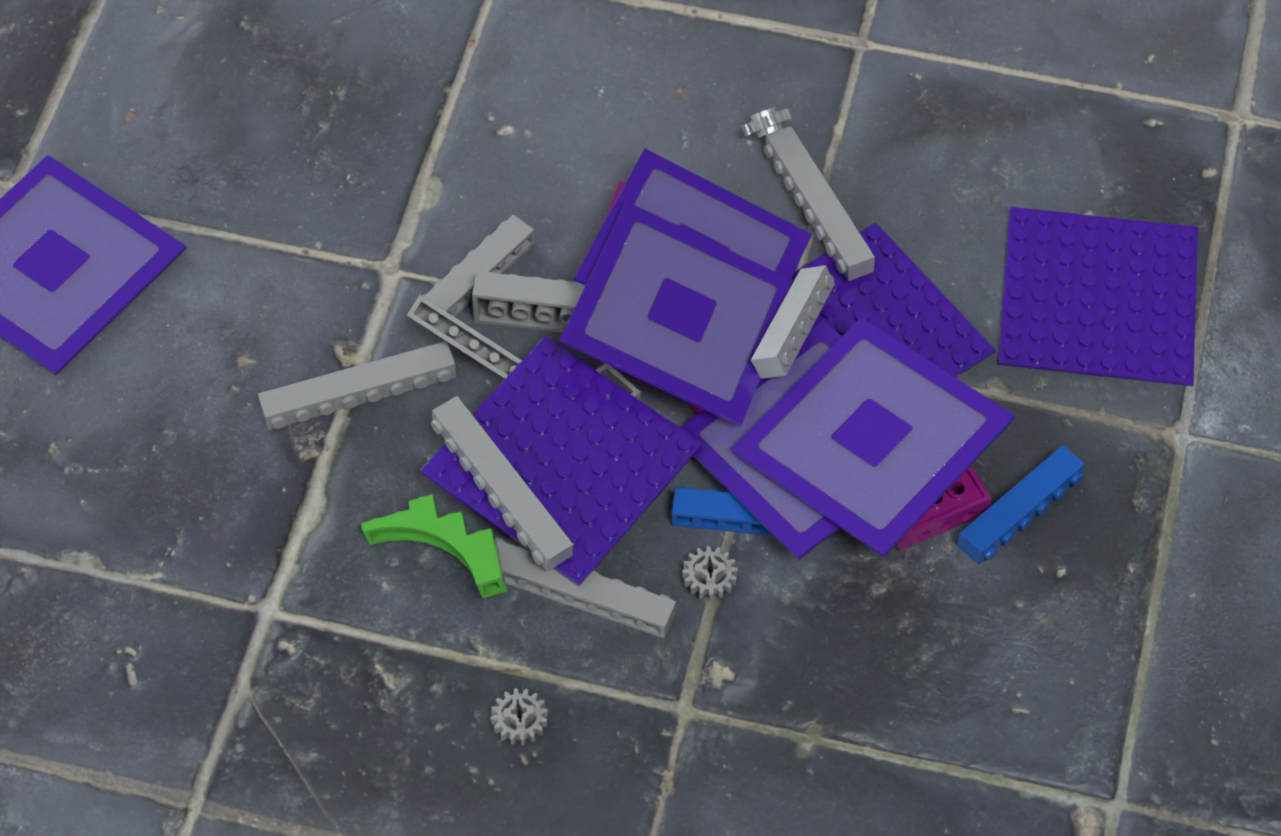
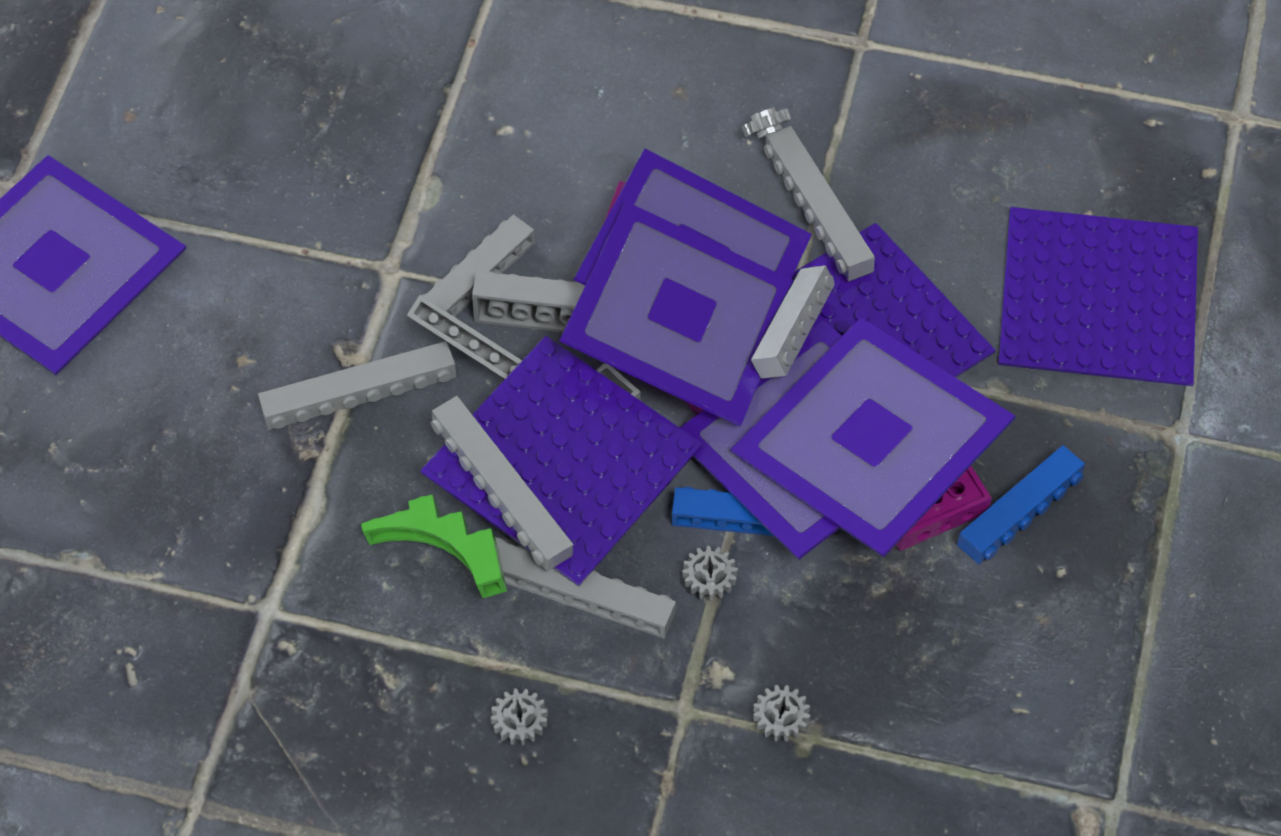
none -> light grey gear [753,685,810,741]

